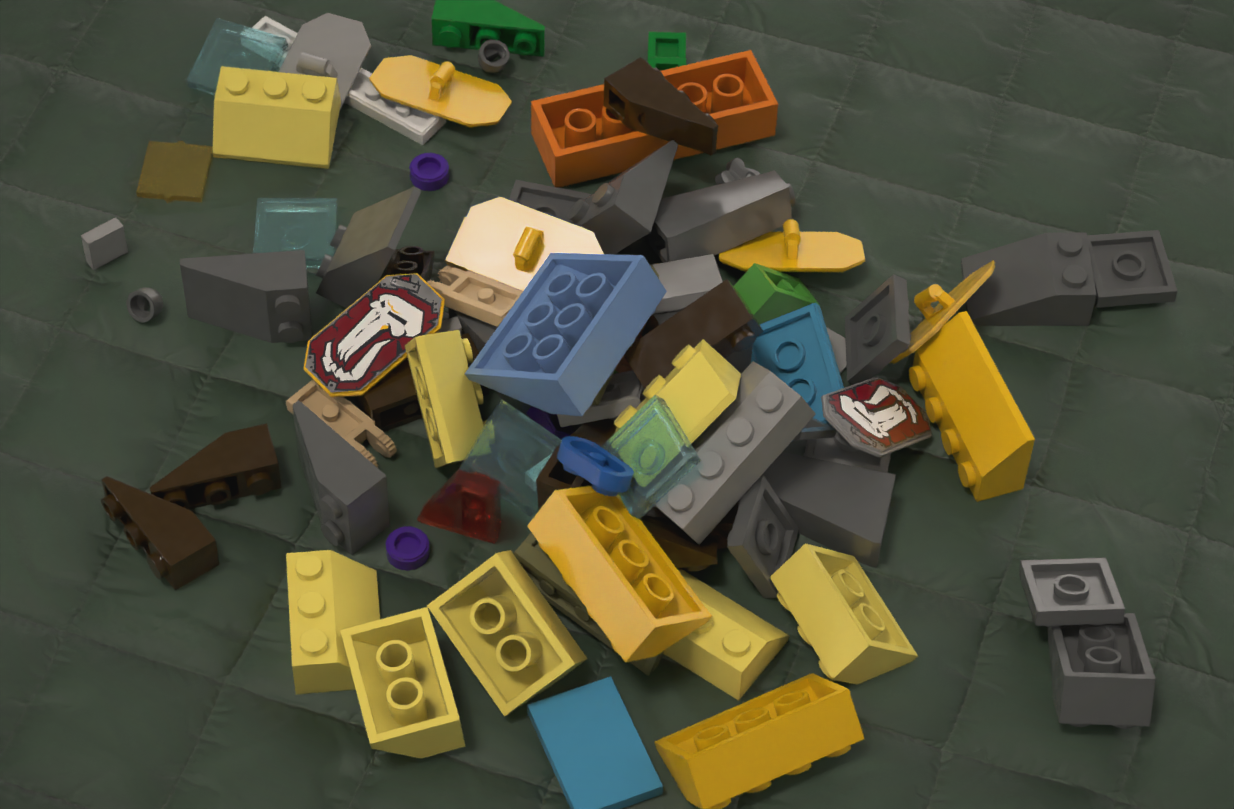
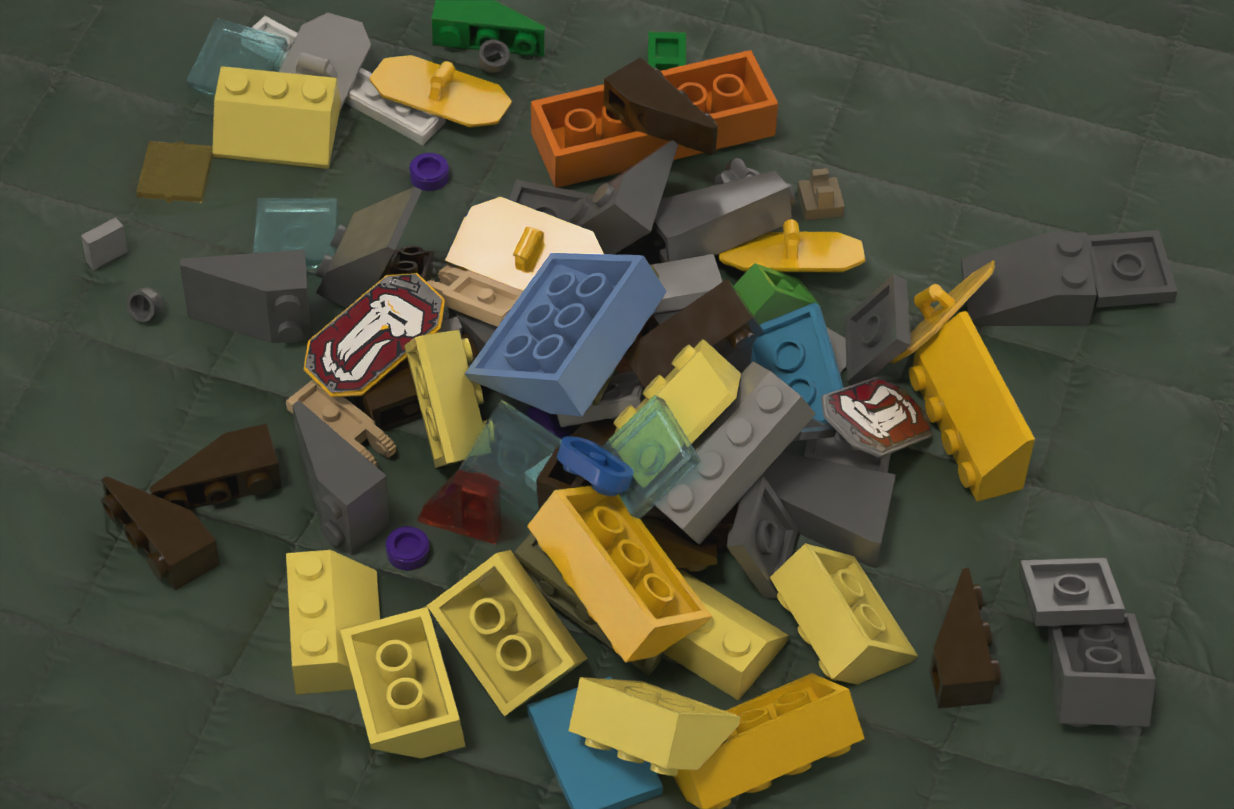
none -> light yellow slope [568,677,741,776]
none -> dark tan tile [797,168,845,221]
none -> dark brown slope [929,568,1001,709]

